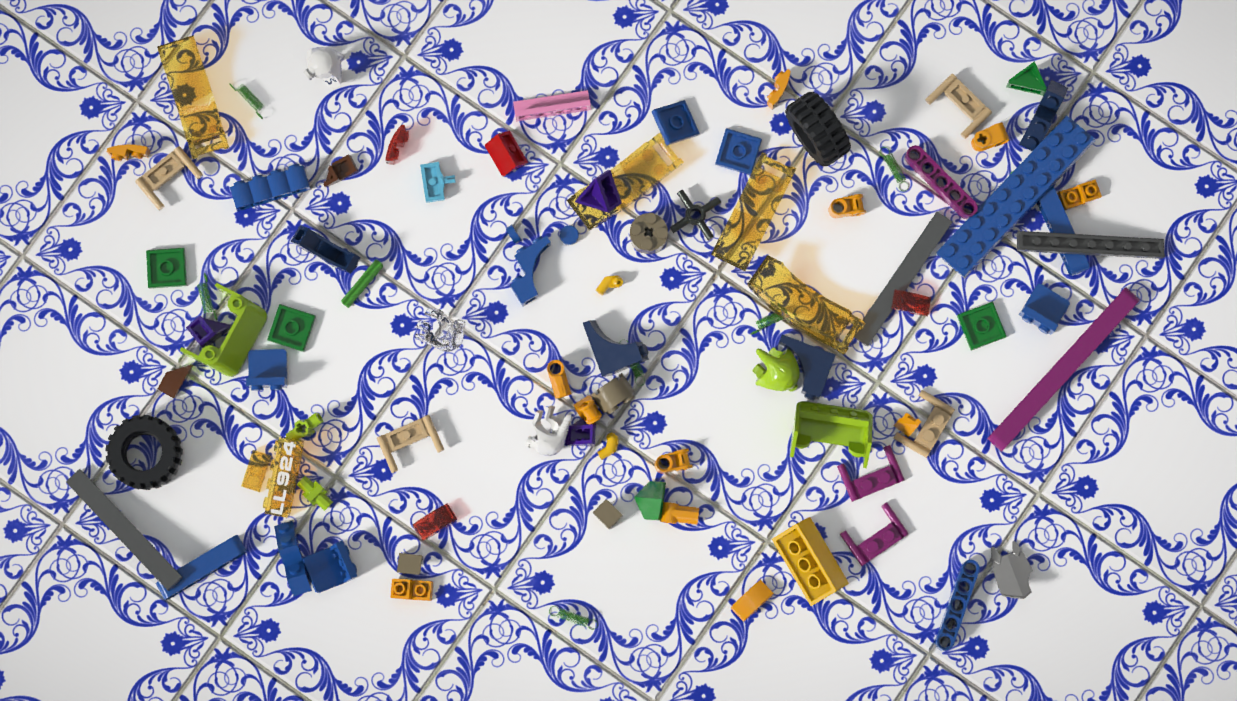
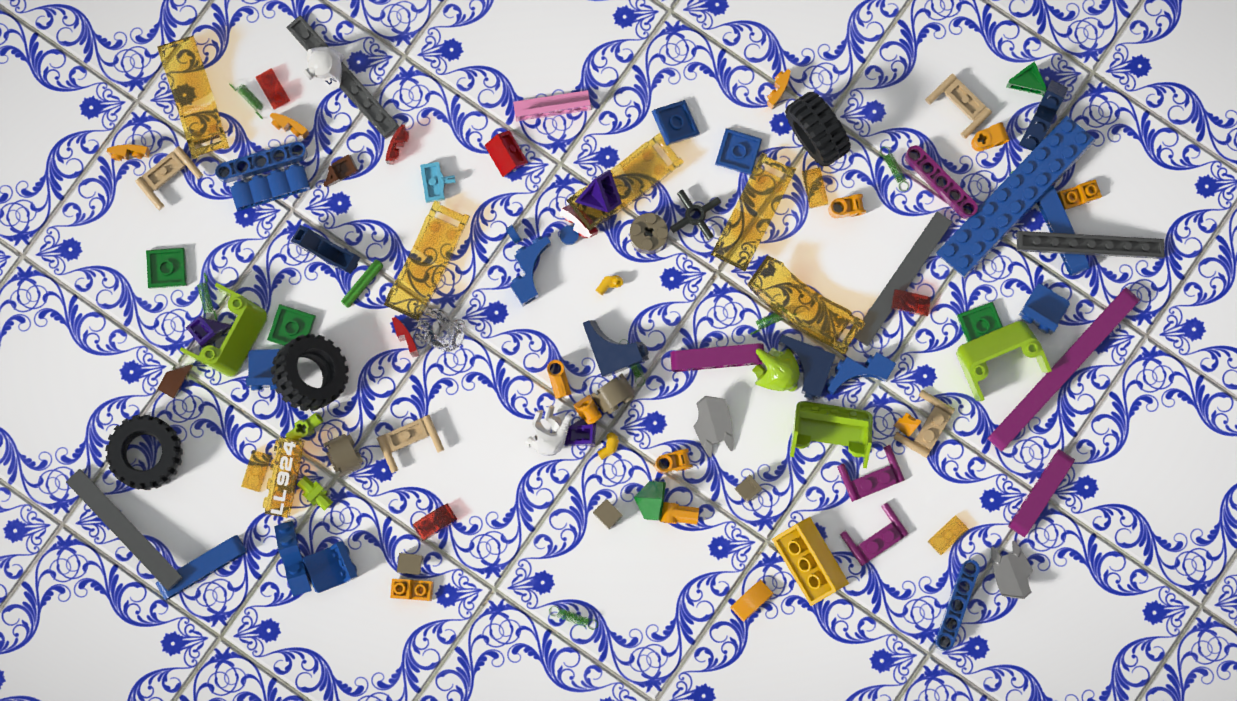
none -> blue beam [215,141,308,183]
none -> clear red slope [255,68,290,110]
none -> light orange slope [270,113,309,139]
none -> black tyre [271,334,349,411]
none -> dark grey tile [286,15,399,139]
none -> dark tan brick [323,434,363,478]
none -> clear yellow windscreen [384,200,470,321]
none -> red slope [392,317,420,358]
none -> slope [559,205,598,238]
none -> magenta beam [670,343,764,372]
none -> light grey shield [693,396,733,457]
none -> dark tan panel [734,474,762,503]
none -> clear yellow plate [801,168,828,209]
none -> blue arch [826,352,896,395]
none -> clear yellow plate [927,515,969,556]
none -> lime windscreen [956,321,1052,401]
none -> magenta beam [1008,449,1075,538]

